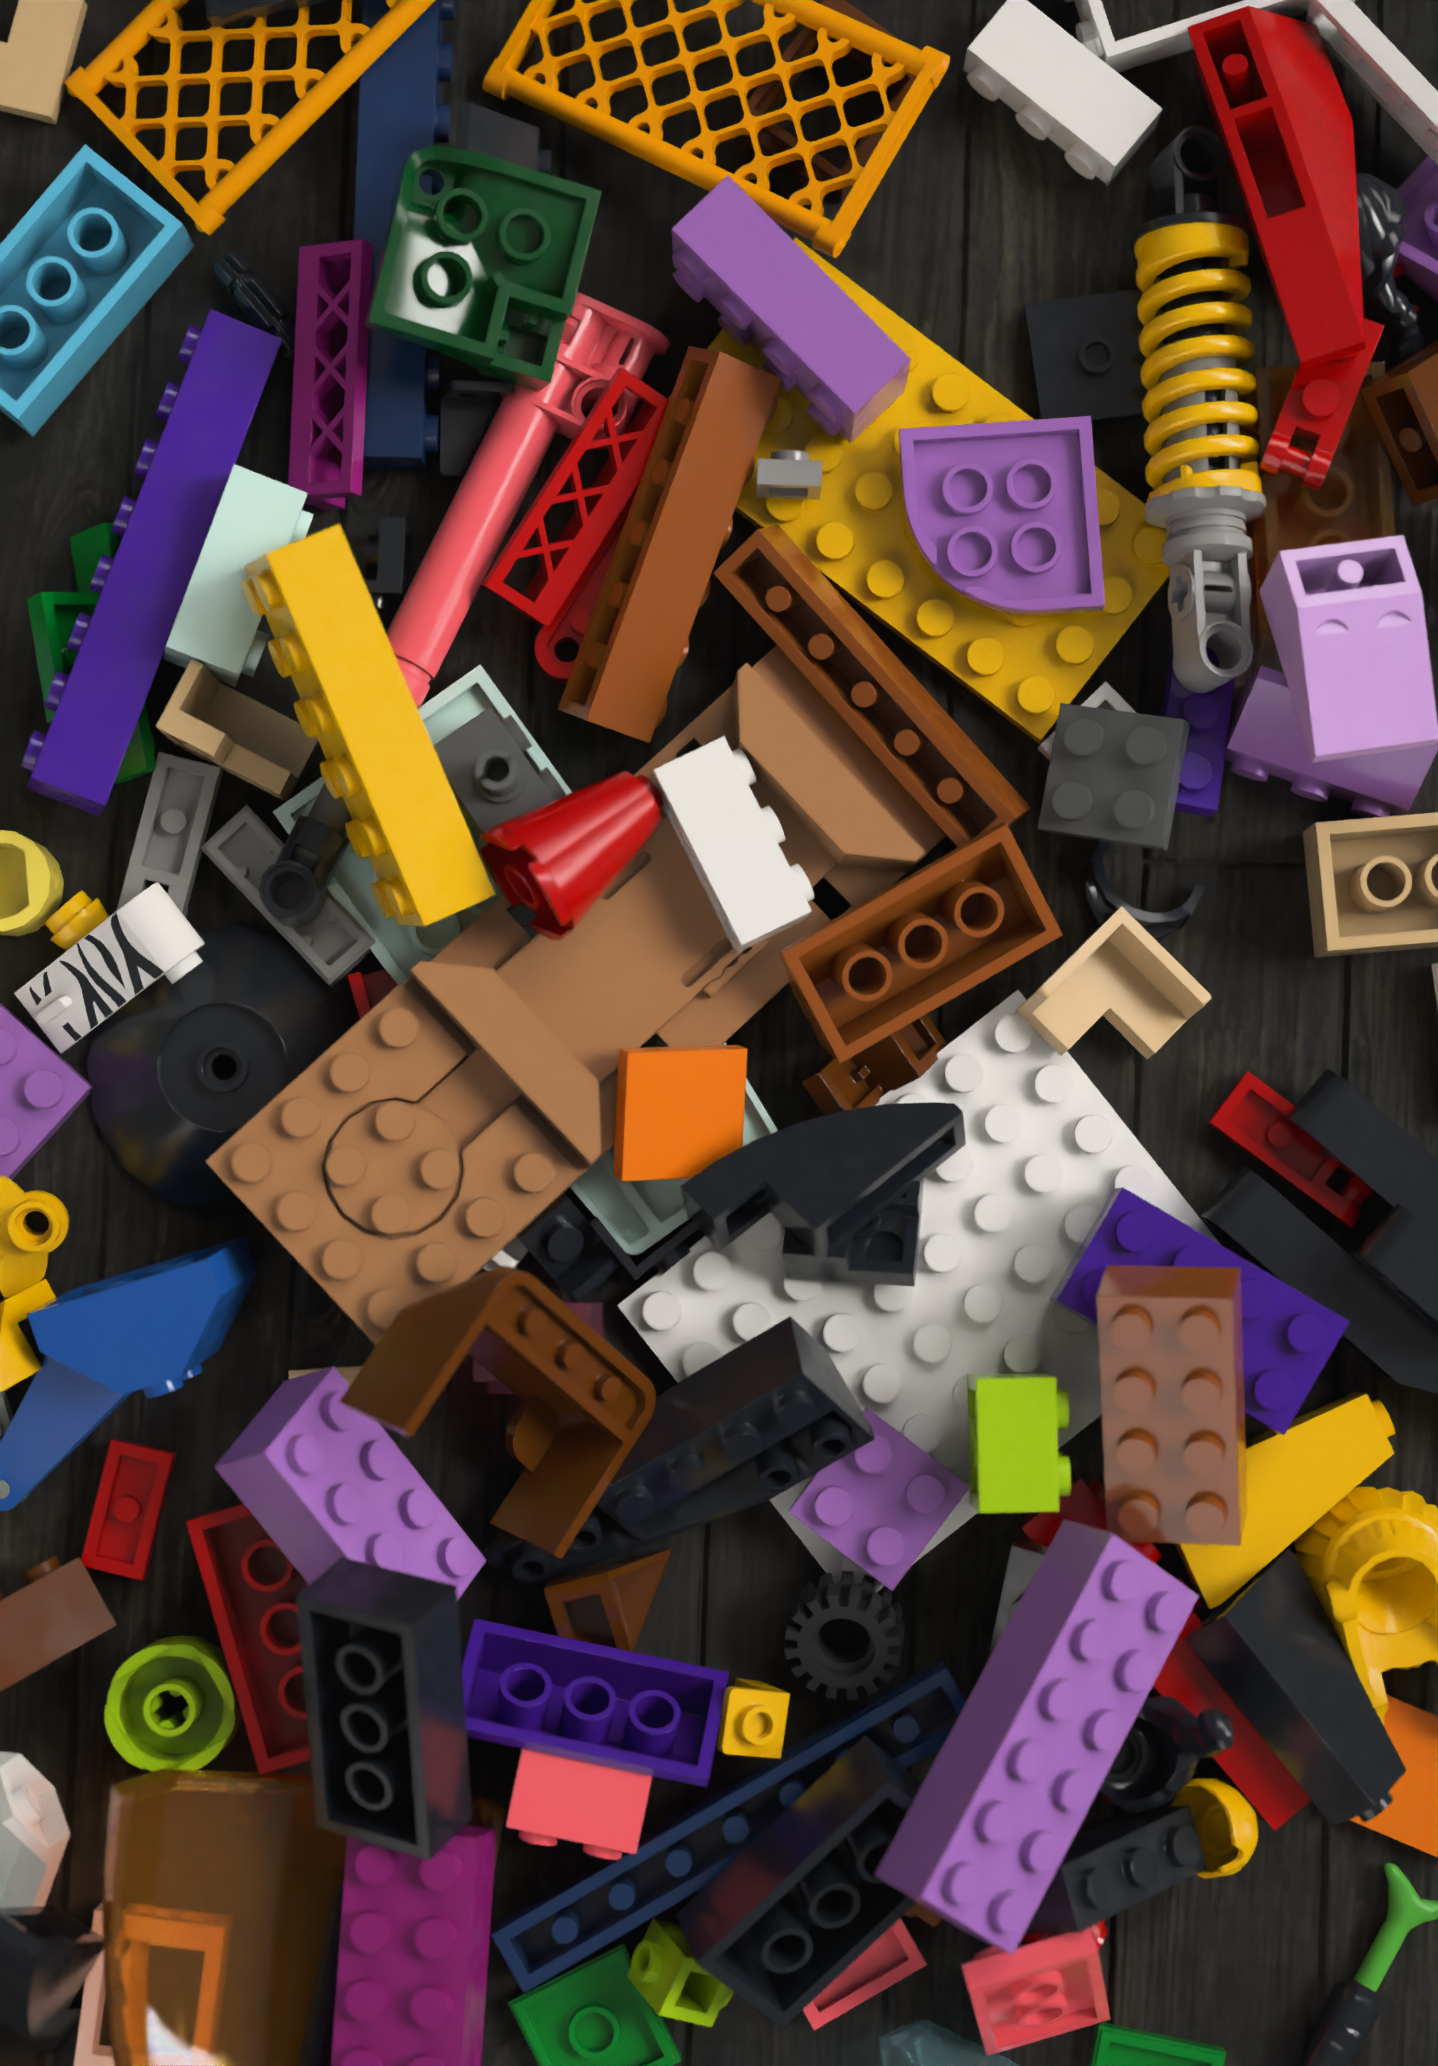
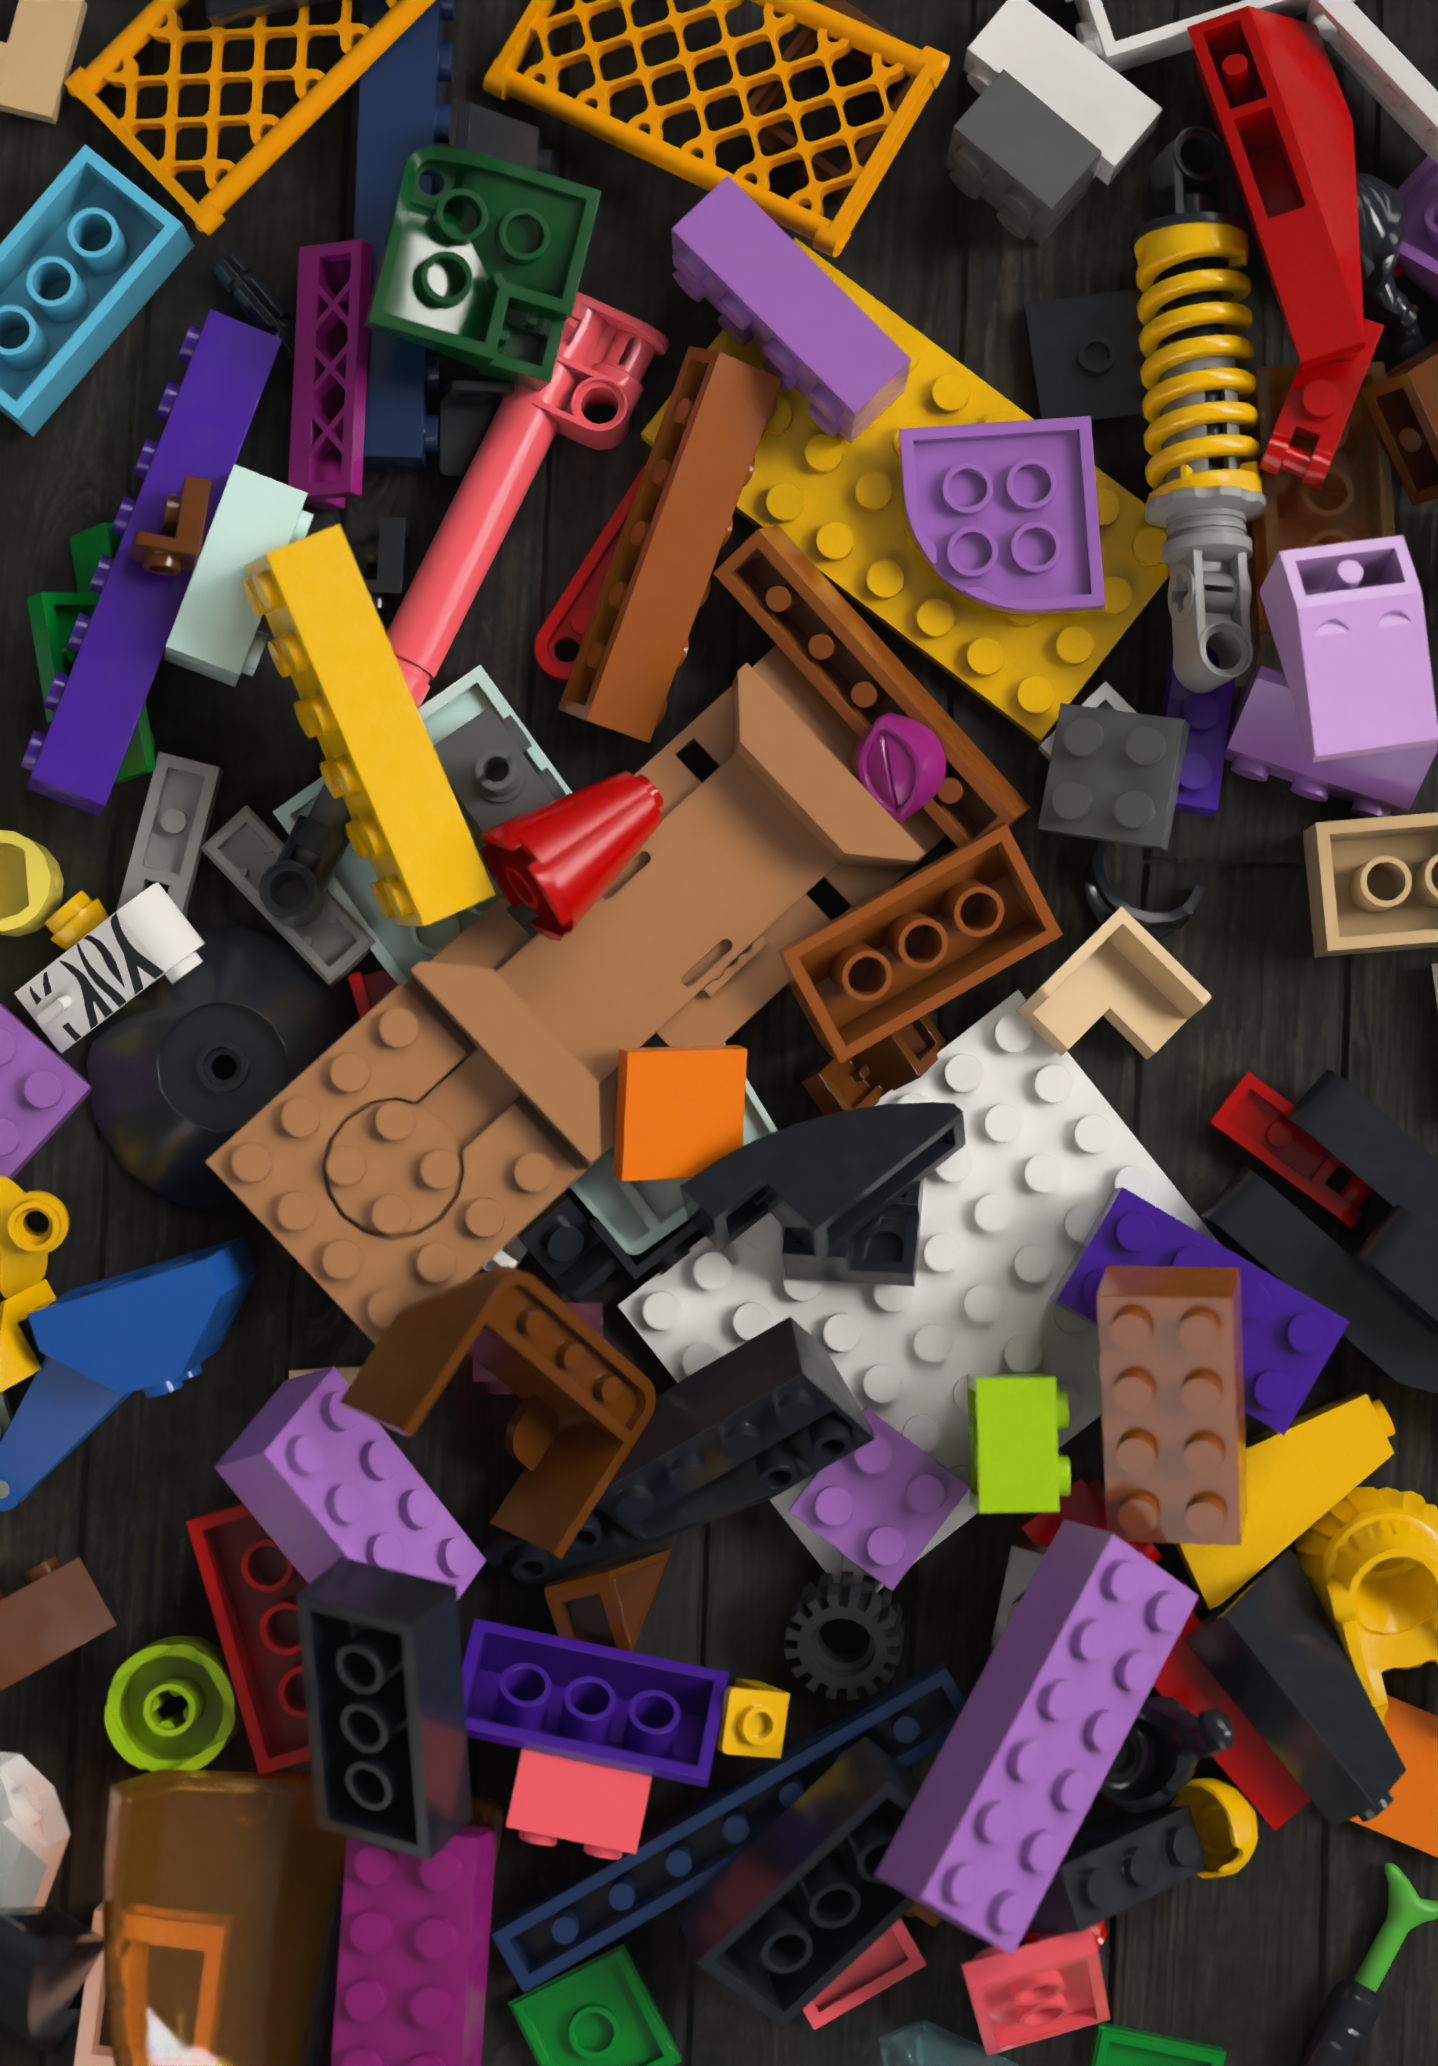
red plate [81,1438,177,1580] -> none
tan panel [156,659,319,802] -> none
red fence [481,368,669,627] -> none
lime brick [626,1918,734,2027] -> none
white brick [650,736,814,954] -> none
light grey plate [756,450,822,500] -> none
none -> reddish brown bracket [129,475,212,576]
none -> magenta hat [851,712,946,823]
none -> dark grey brick [946,69,1102,246]

